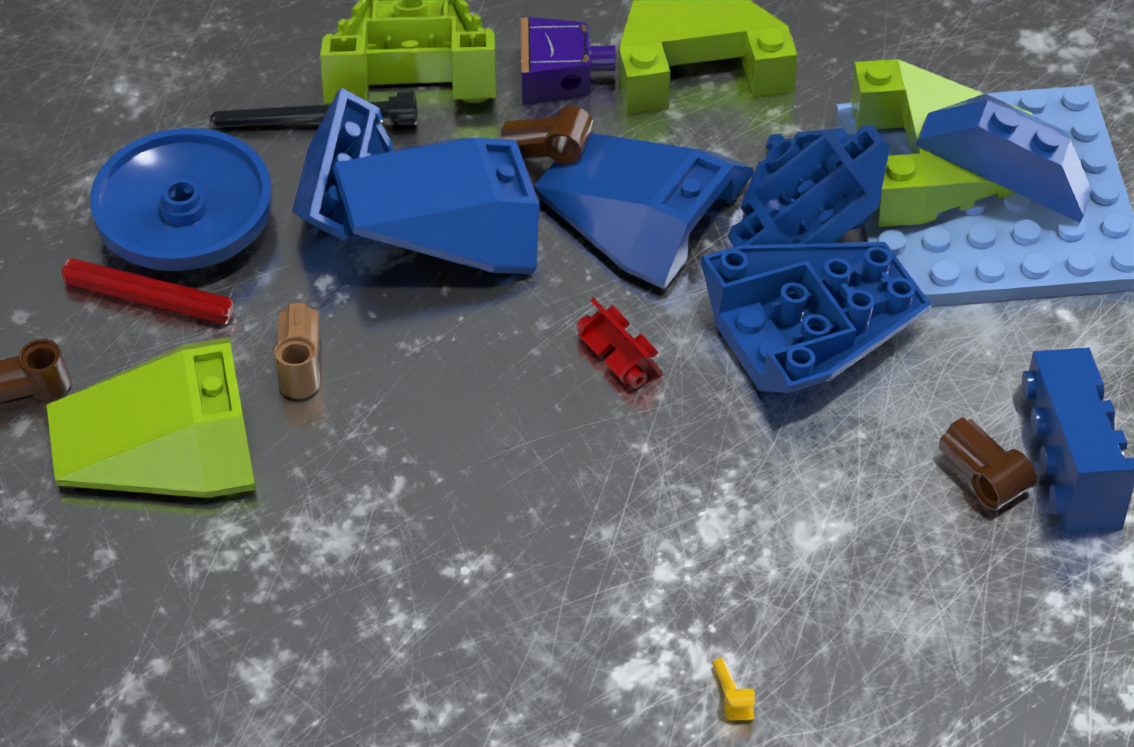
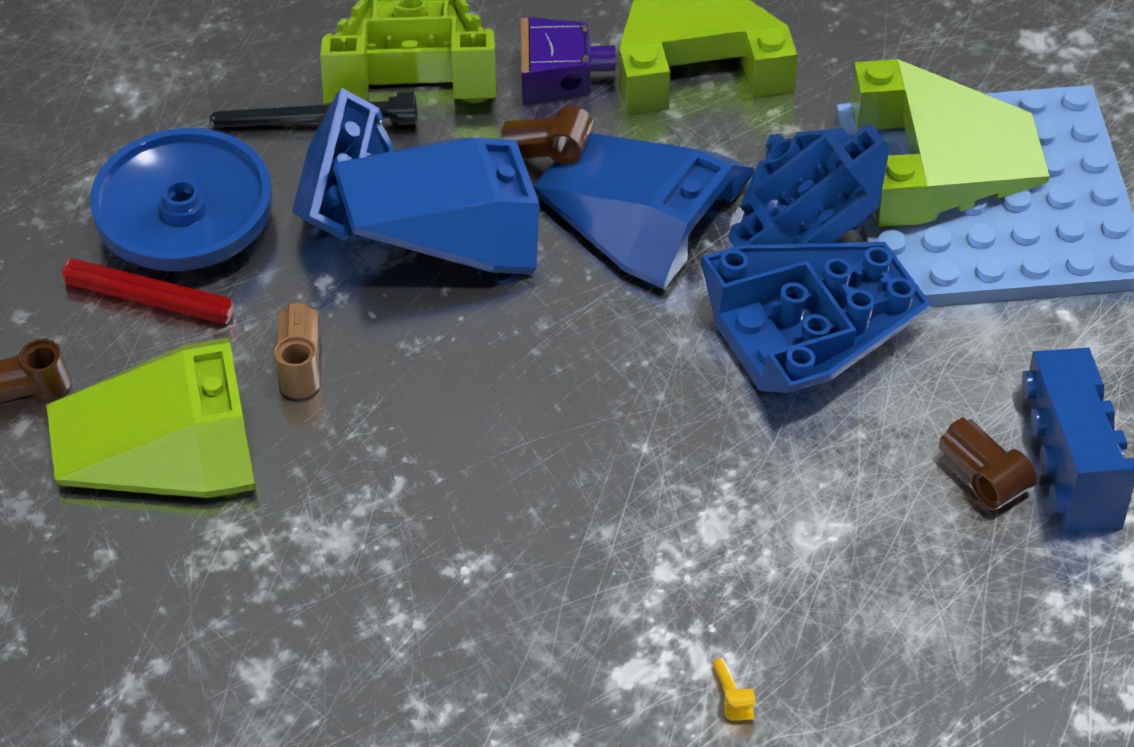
red hinge [576,297,664,388] -> none
blue wedge [915,93,1092,223] -> none

